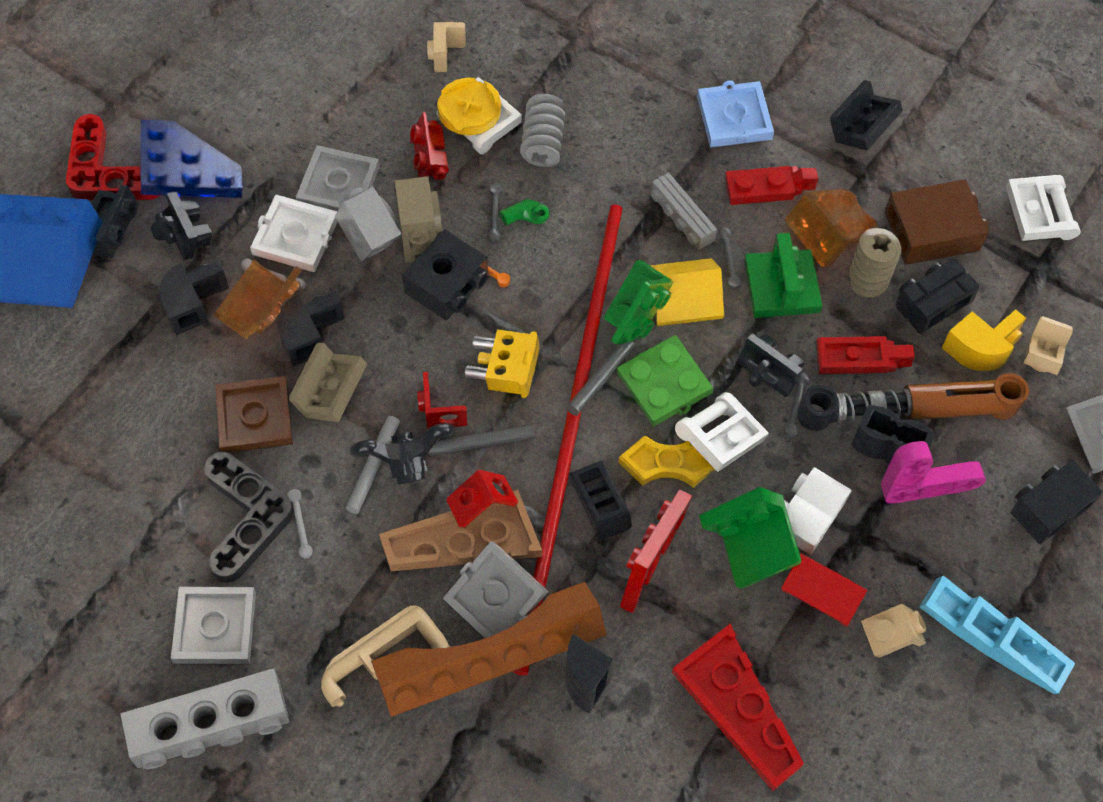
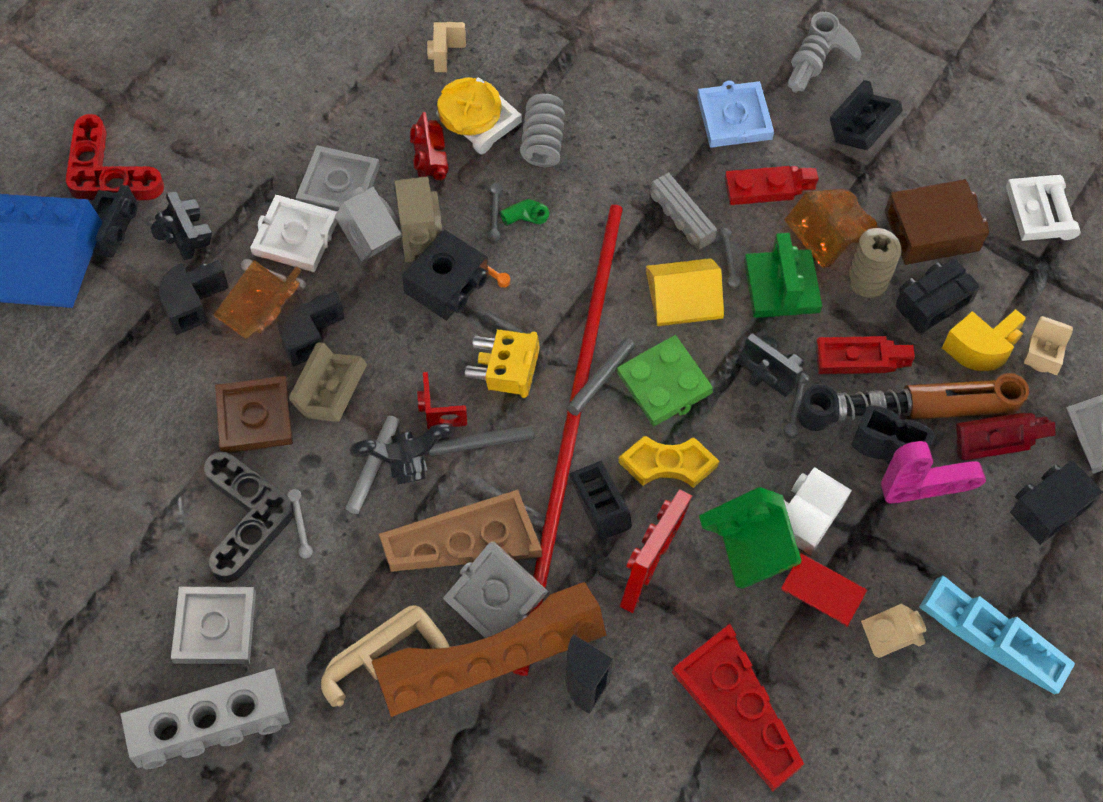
clear blue plate [141,119,243,198] -> none
red bracket [446,469,518,528] -> none
green bracket [603,260,674,345] -> none
white plate [675,392,769,472] -> none
none -> light grey piece [787,12,862,93]
none -> dark red hinge [956,412,1056,461]

